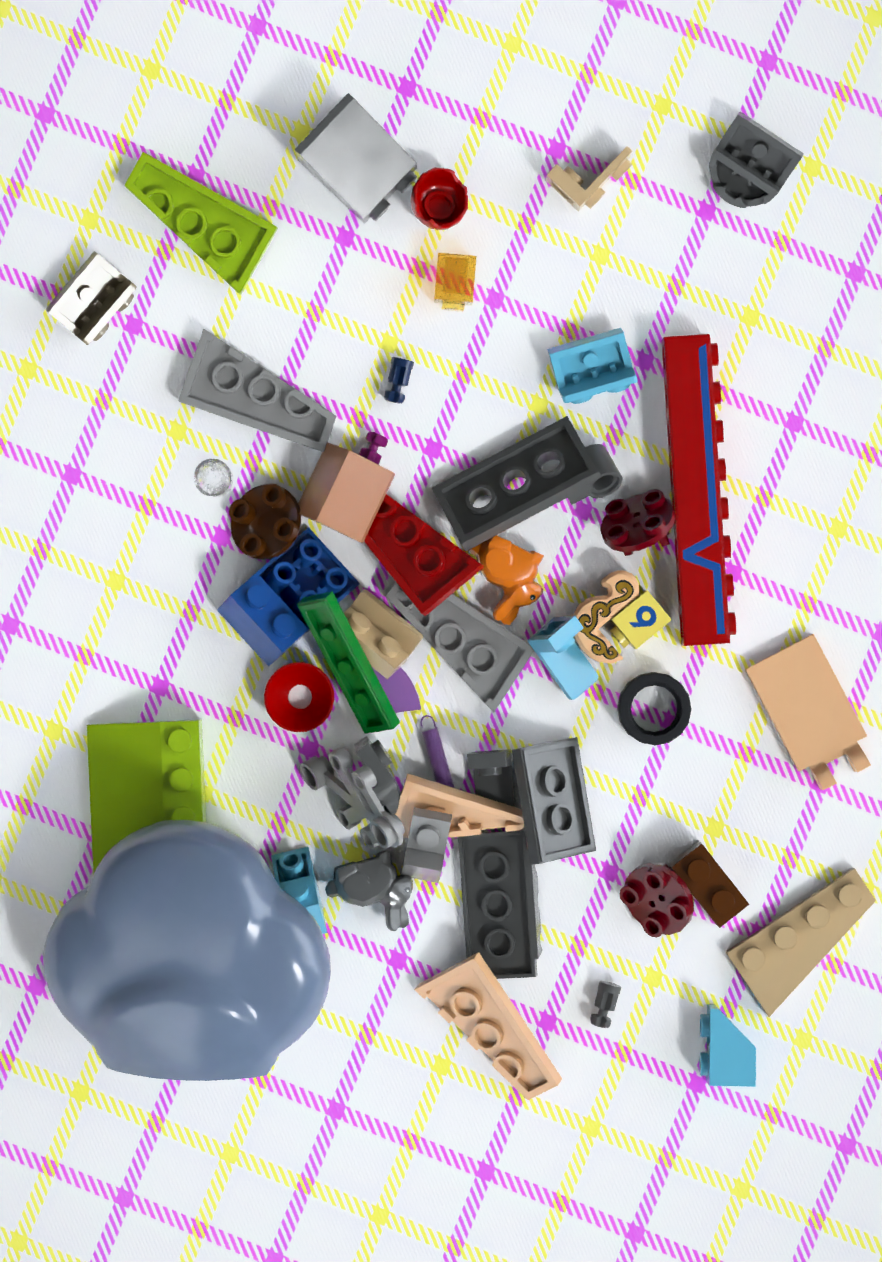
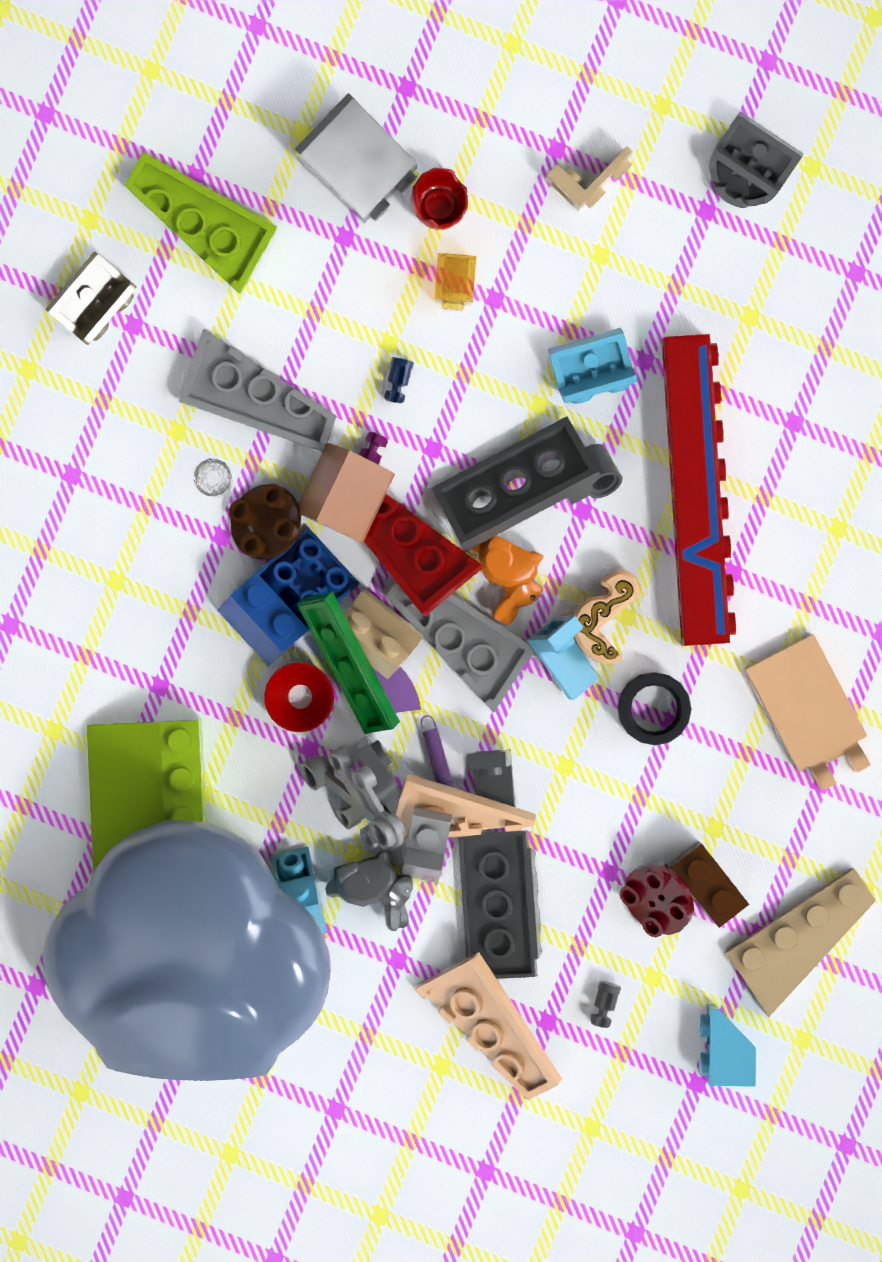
tile [512,737,596,865] -> none
dark red plate [600,489,676,556] -> none
light yellow brick [610,590,672,649] -> none

